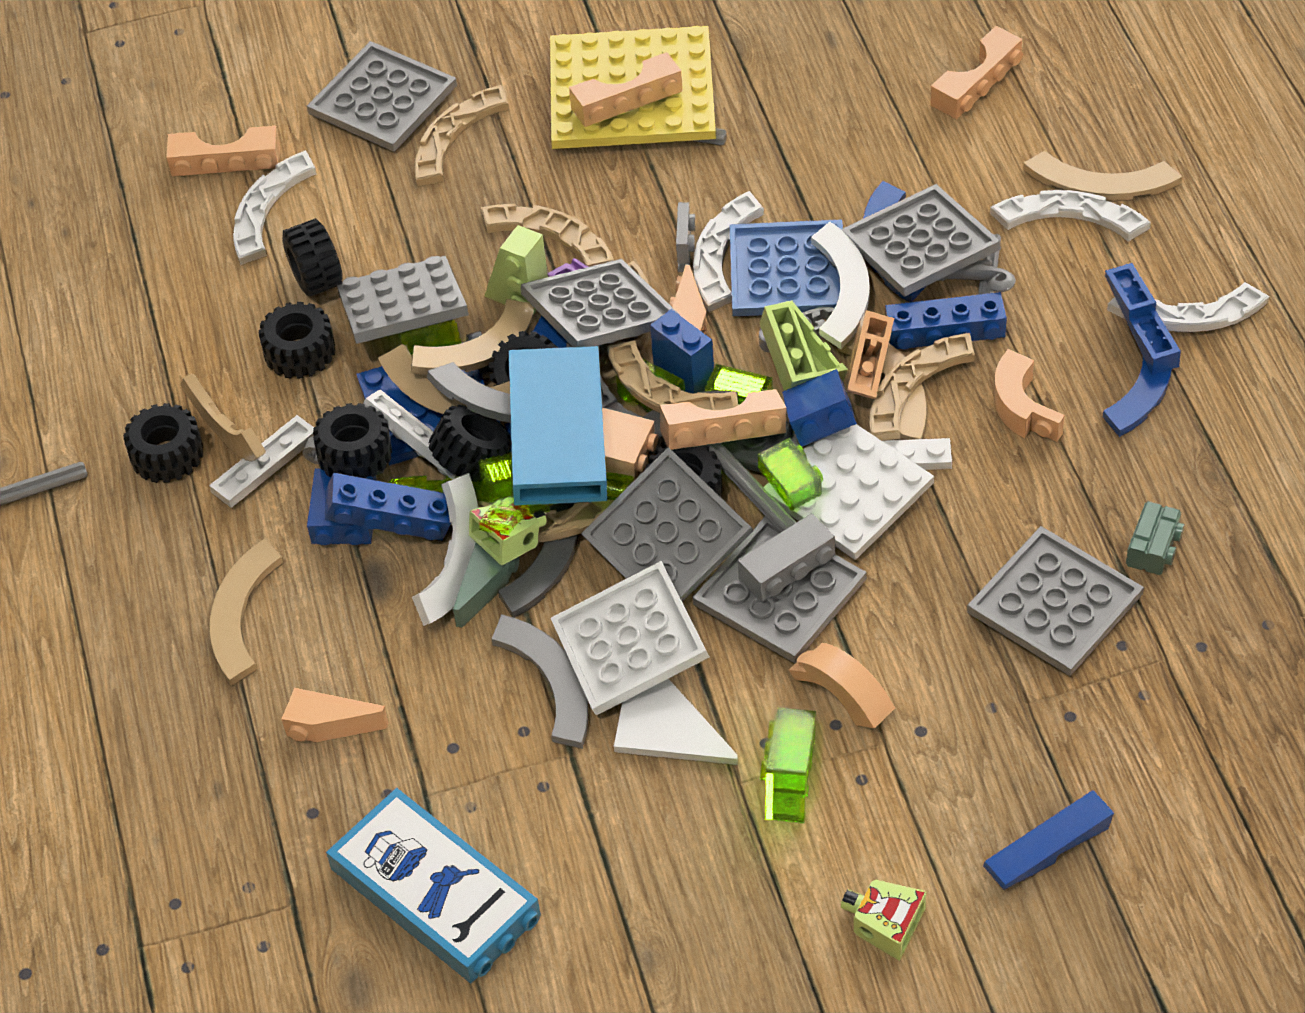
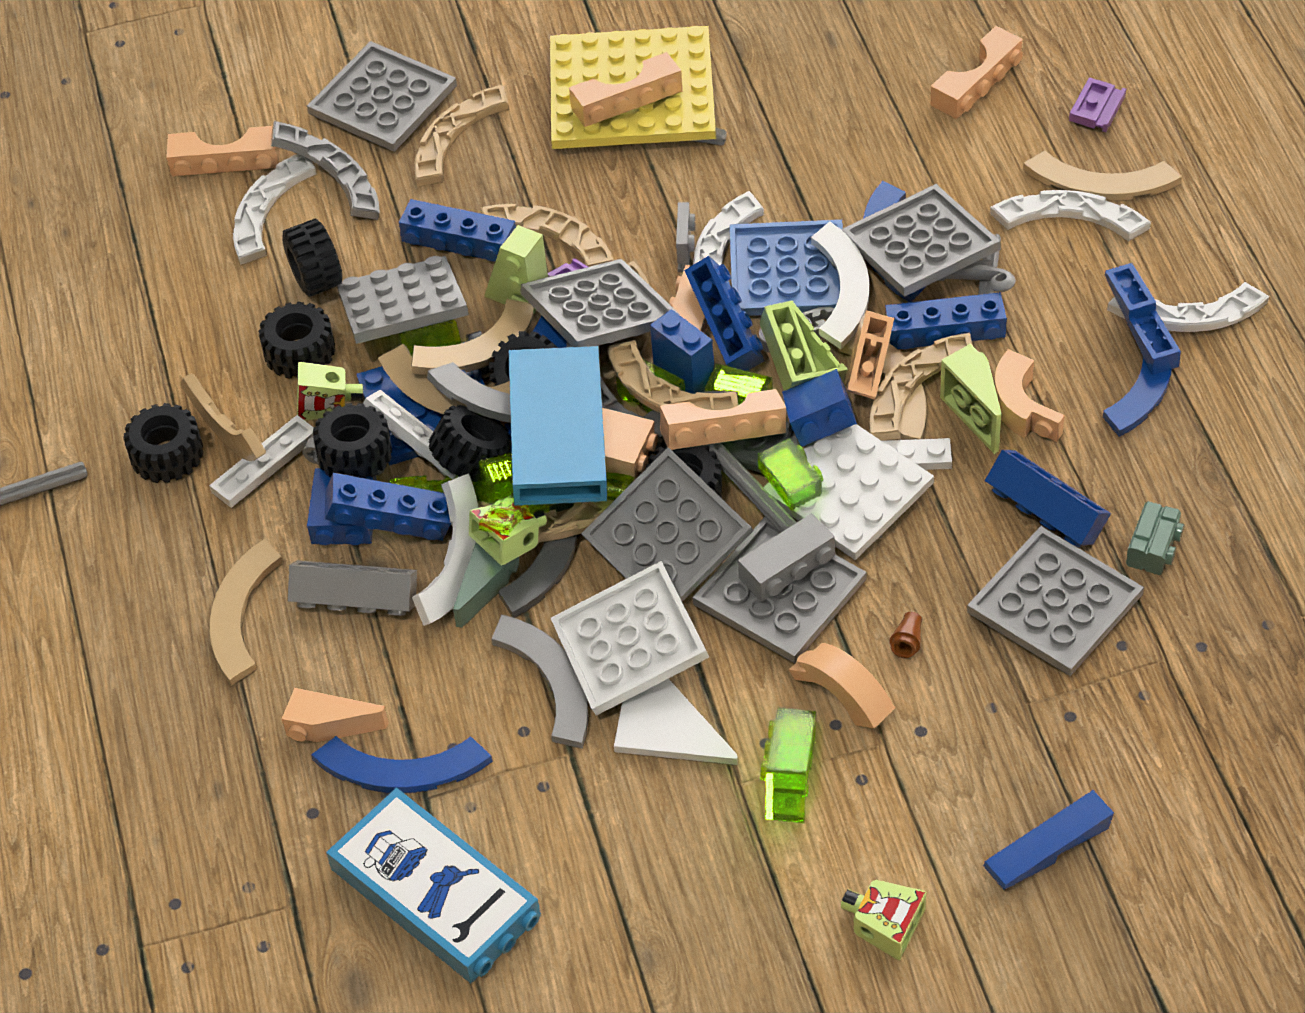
none -> light grey tile [271,121,380,220]
none -> light grey brick [288,560,417,615]
none -> yellowish green torso [297,362,363,420]
none -> blue tile [311,736,493,793]
none -> blue brick [398,199,516,261]
none -> blue brick [684,256,765,375]
none -> dark orange cone [889,612,922,658]
none -> yellowish green slope [940,344,1001,454]
none -> blue brick [985,449,1111,547]
none -> medium lavender plate [1069,77,1126,132]

